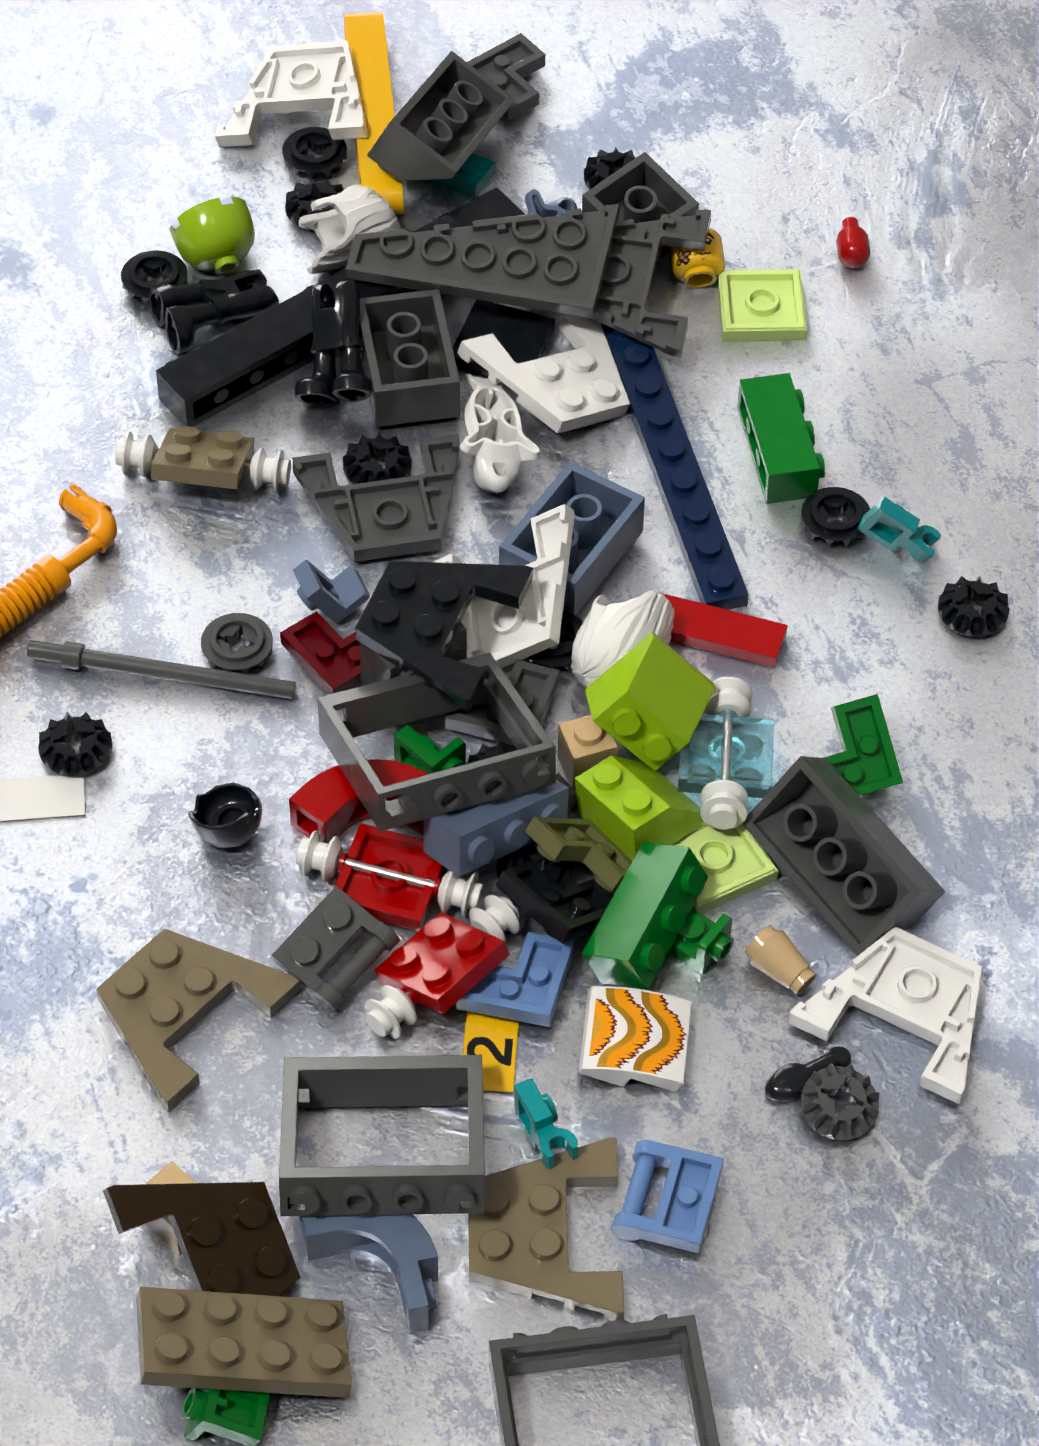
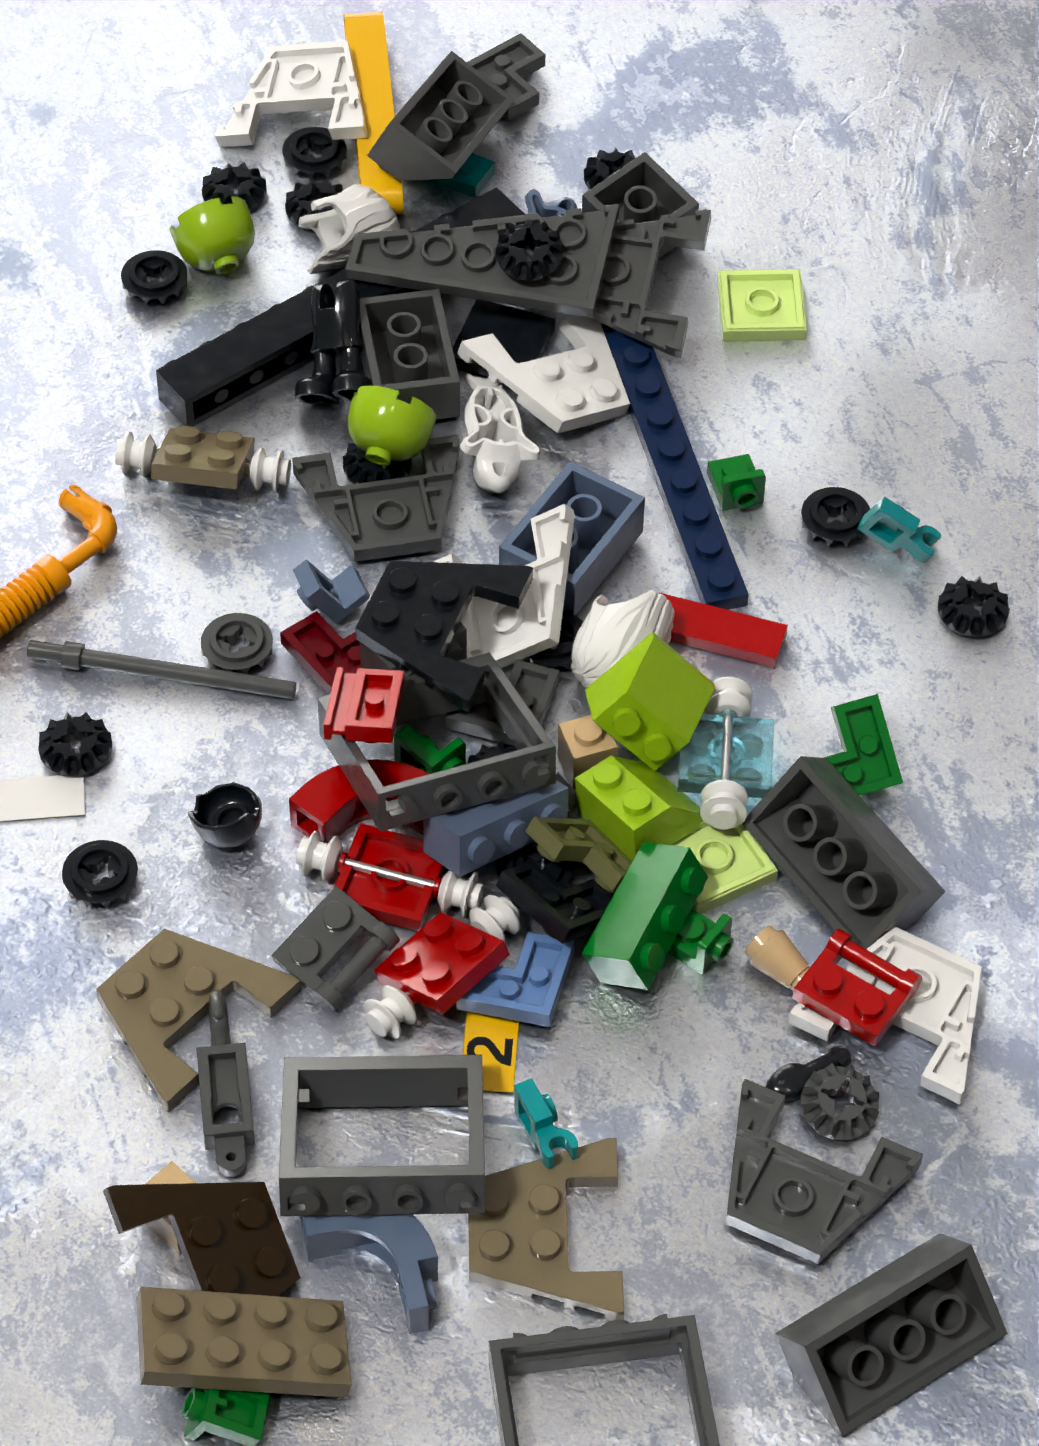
black piece [148,269,279,355] -> none
slope [578,986,692,1092] -> none
medium blue plate [611,1140,724,1254] -> none
yellow head [669,228,725,288] -> none
green brick [737,373,825,504] -> none
red cylinder [836,217,870,269] -> none
none -> black gear [62,840,138,908]
none -> dark grey piece [196,990,255,1177]
none -> black gear [201,162,267,211]
none -> plate [323,667,404,743]
none -> lime cylinder [347,386,437,466]
none -> black gear [495,218,563,281]
none -> green bracket [707,454,766,511]
none -> dark grey wing [726,1079,923,1264]
none -> dark grey slope [775,1233,1008,1437]
none -> red plate [792,928,922,1047]

